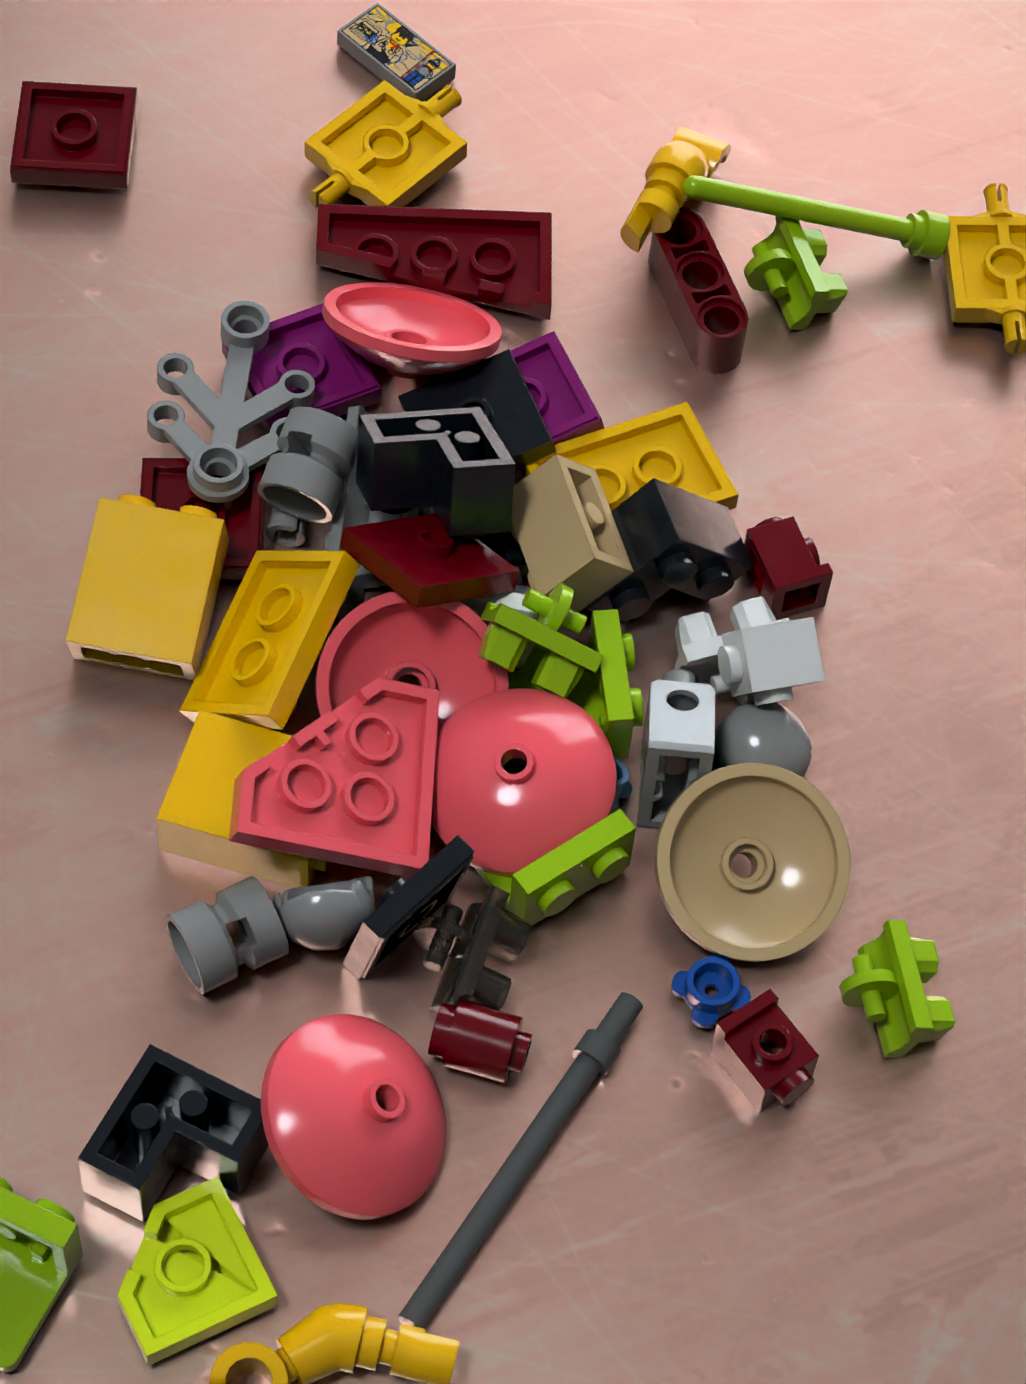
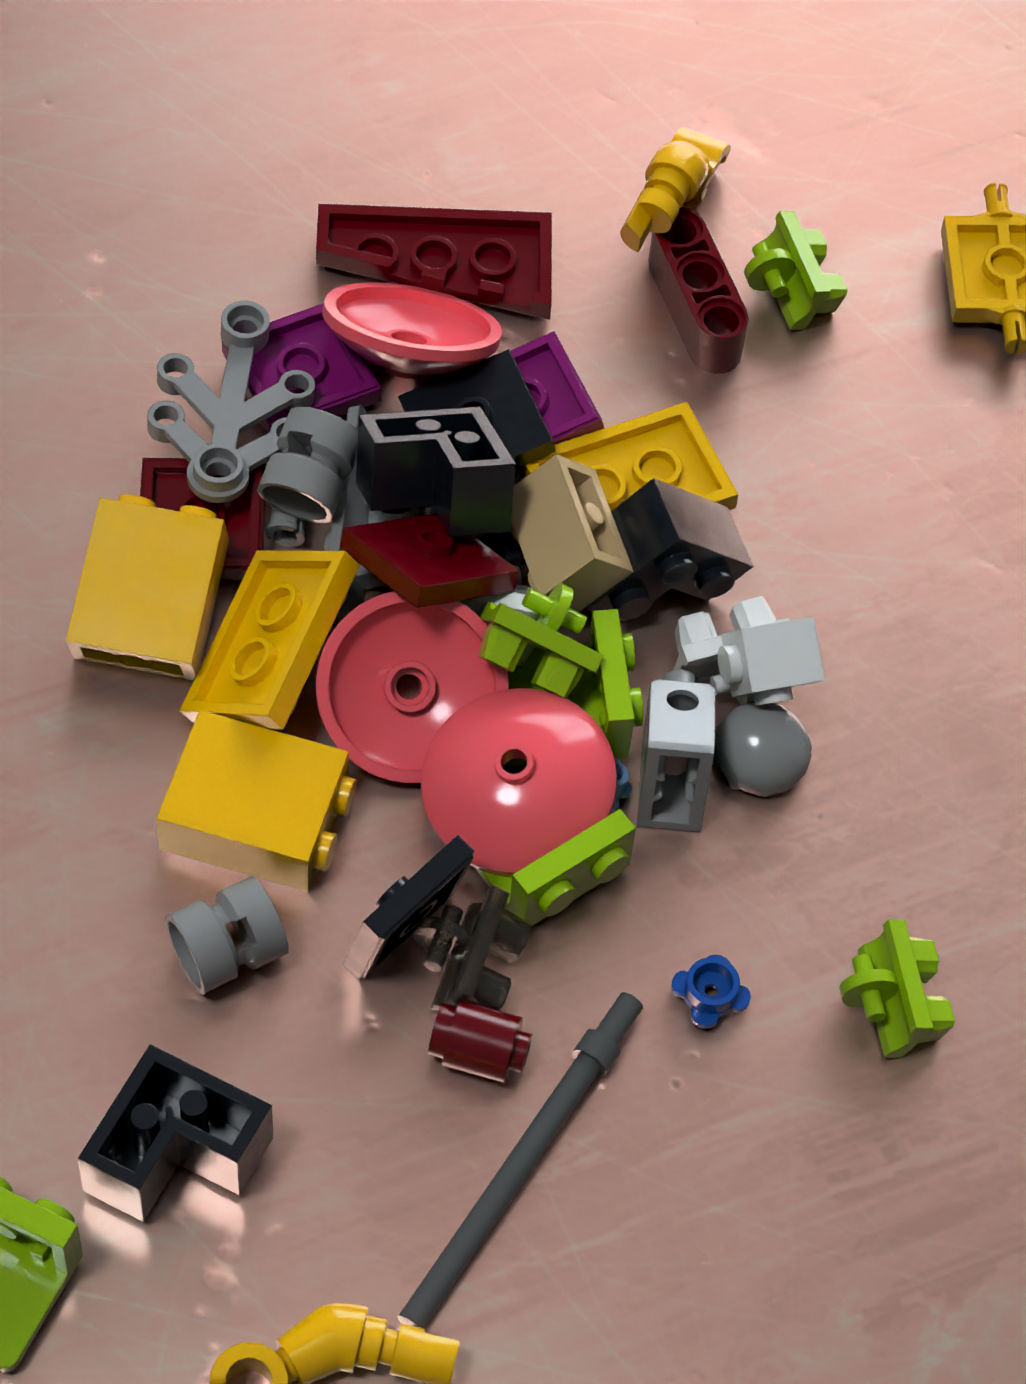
dark red plate [10,81,138,189] -> none
neon yellow plate [117,1176,278,1366] -> none
coral plate [229,677,440,878] -> none
coral dish [261,1014,447,1220] -> none
light grey hair [273,876,375,951] -> none
yellow plate [304,80,467,208] -> none
tile [337,2,456,102] -> none
tan dish [654,763,851,962] -> none
lime piece [683,175,950,260] -> none
dark red brick [710,988,819,1113] -> none
dark red brick [744,516,833,620] -> none

